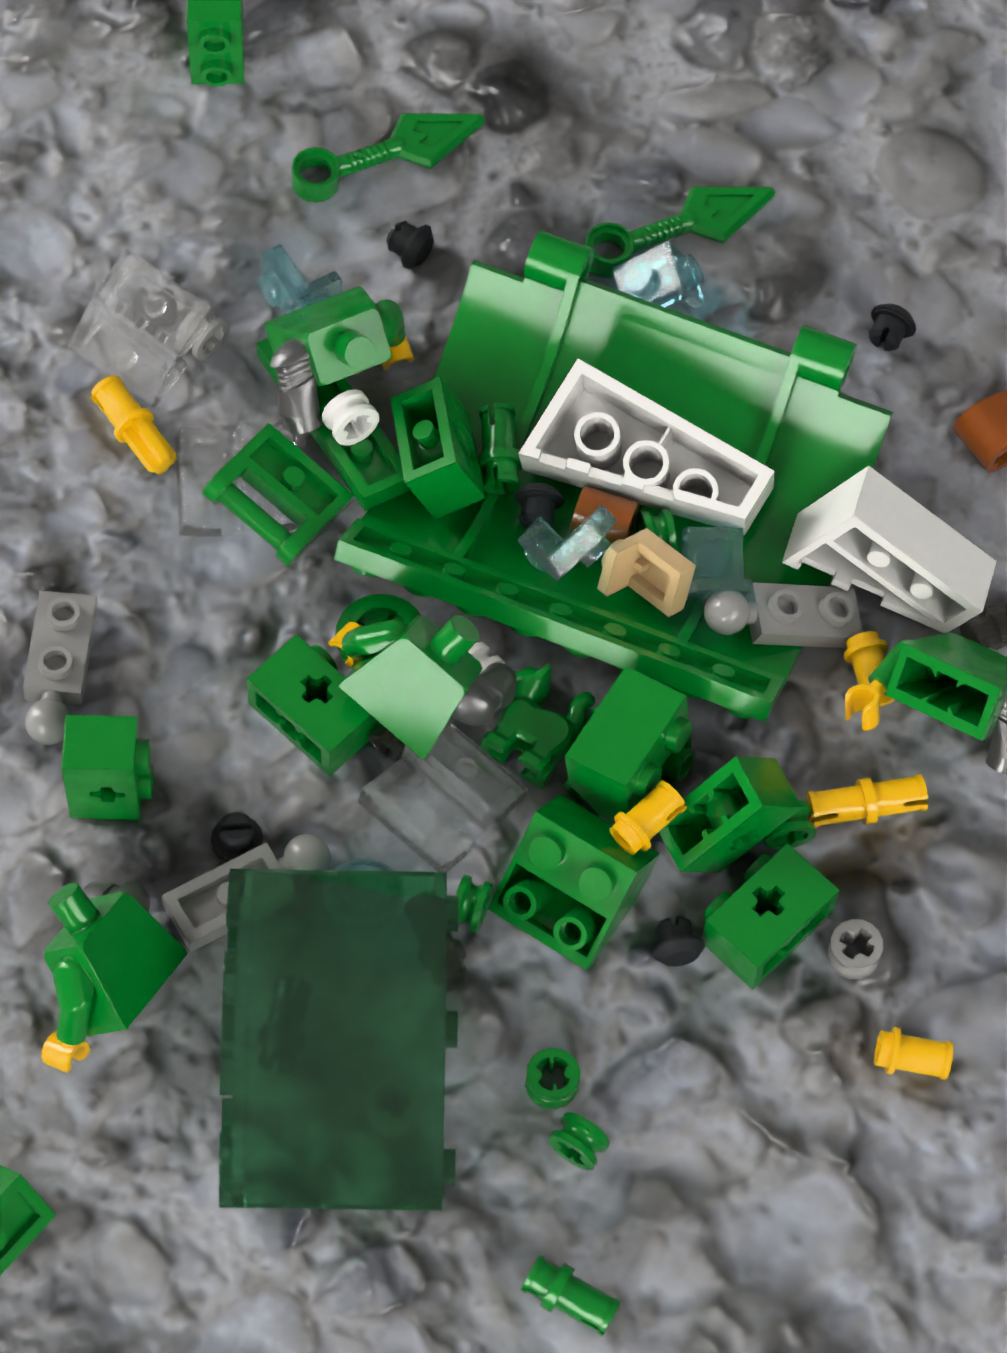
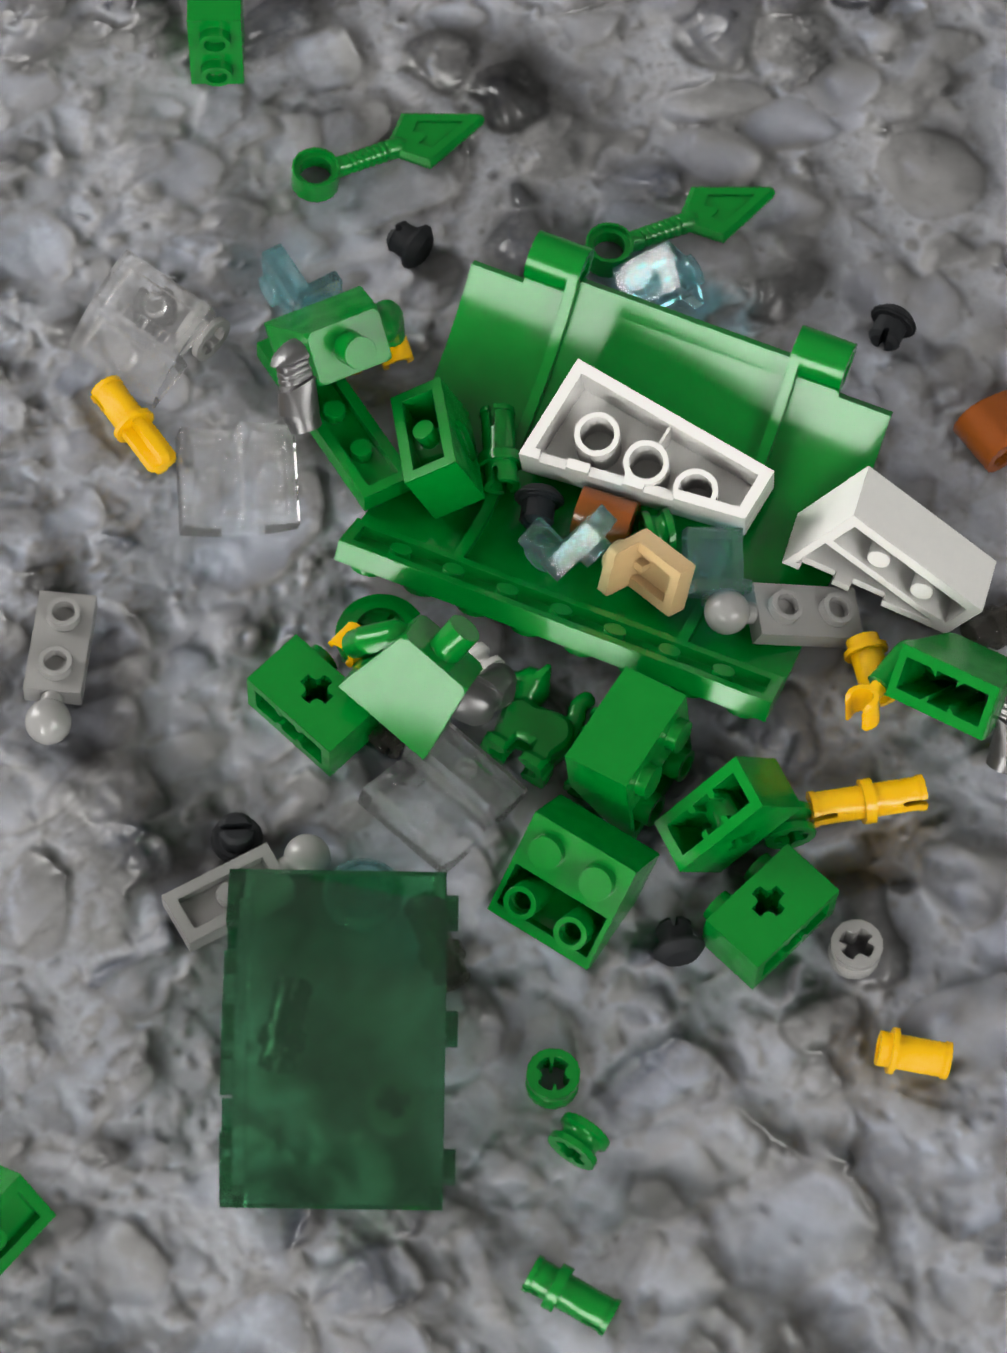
green torso [42,880,188,1073] -> none
green brick [61,714,154,820] -> none
green plate [201,423,354,567] -> none
white bush [322,389,379,446] -> none
green bush [448,874,493,934] -> none
yellow pin [610,780,687,855] -> none

